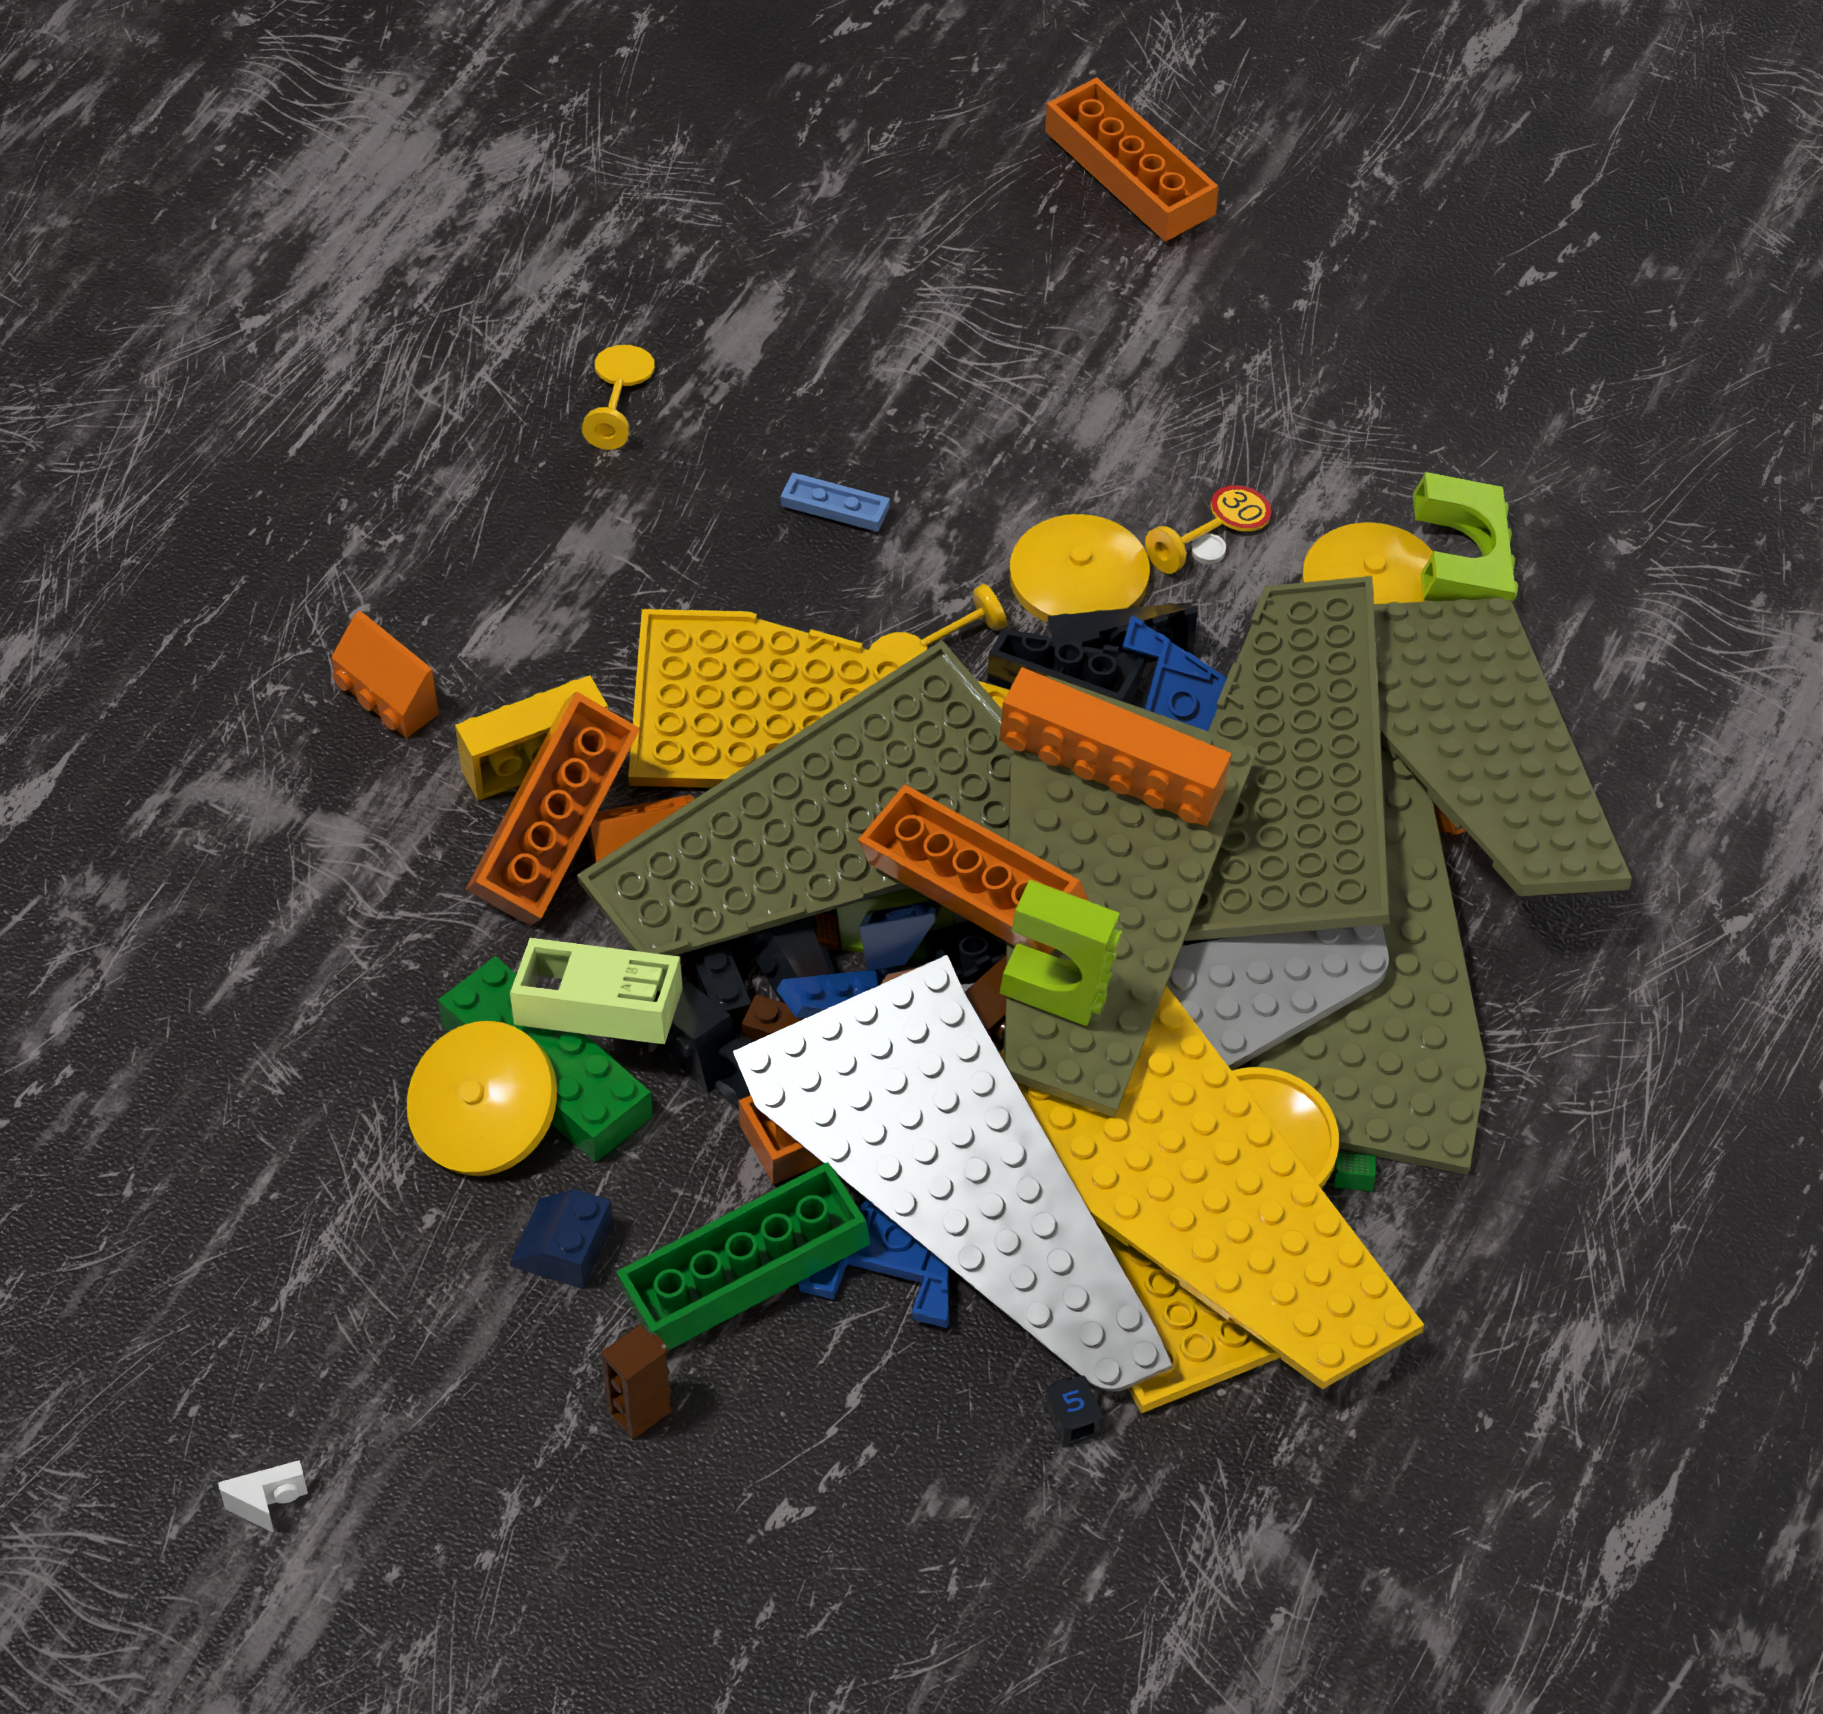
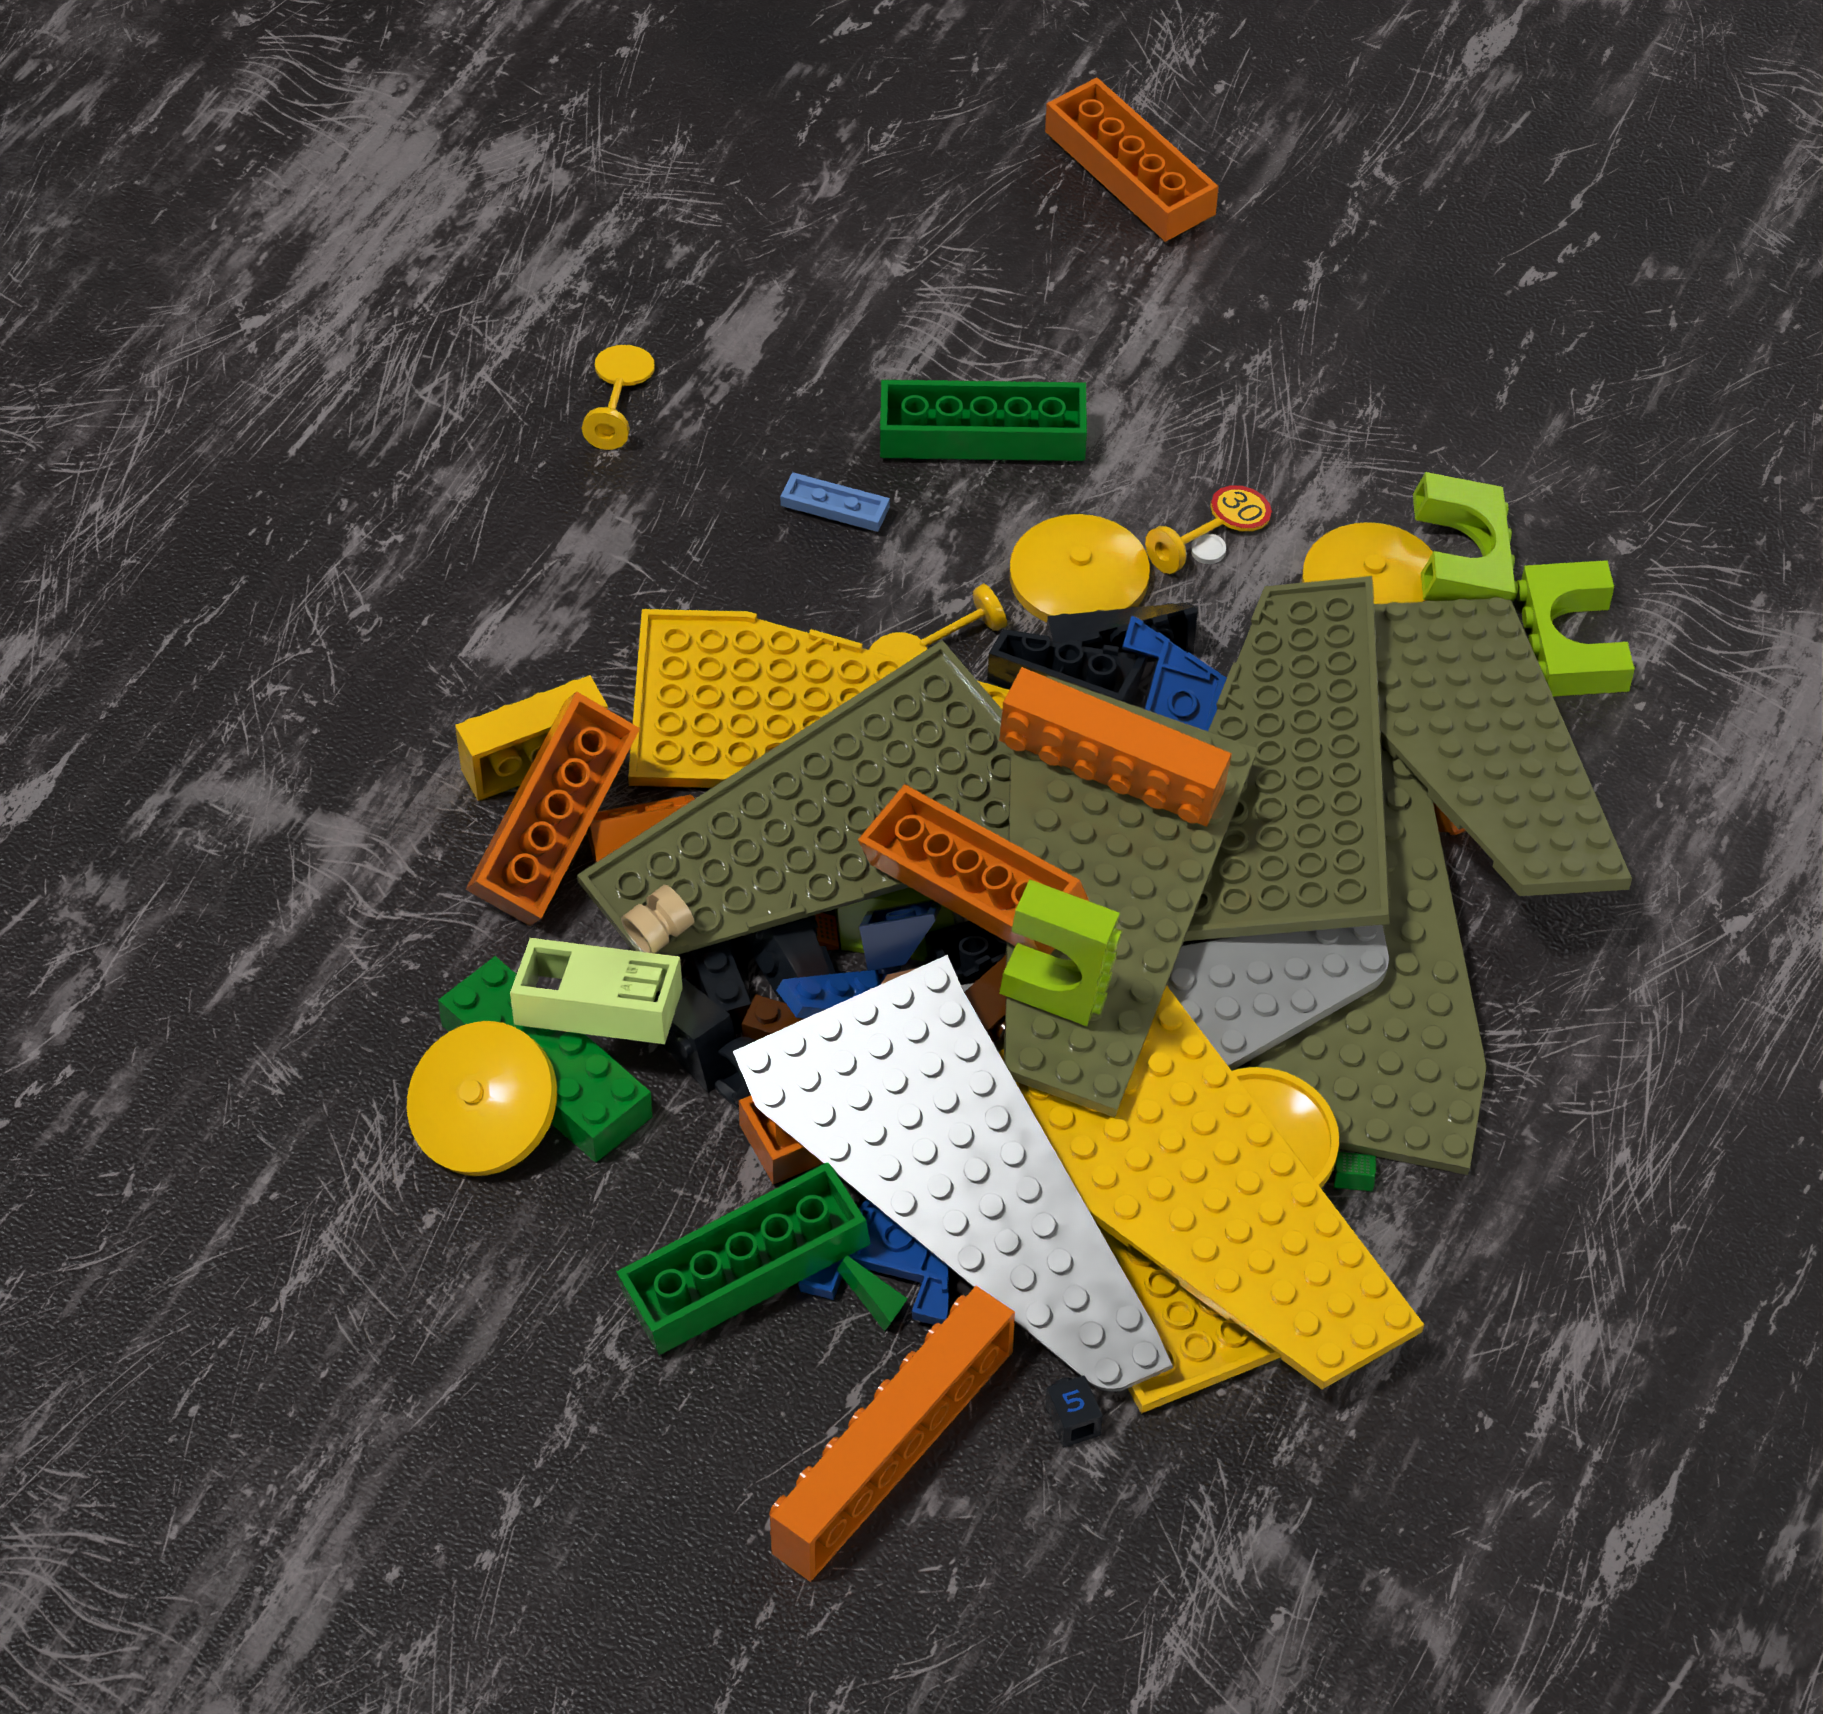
white slope [218,1460,308,1532] -> none
orange slope [331,611,439,739] -> none
dark blue slope [510,1189,613,1289] -> none
reddish brown brick [601,1324,672,1440] -> none
none -> tan wheel [621,884,694,953]
none -> orange brick [769,1286,1015,1582]
none -> green piece [837,1255,908,1332]
none -> green brick [880,380,1087,461]
none -> lime arch [1517,561,1635,696]

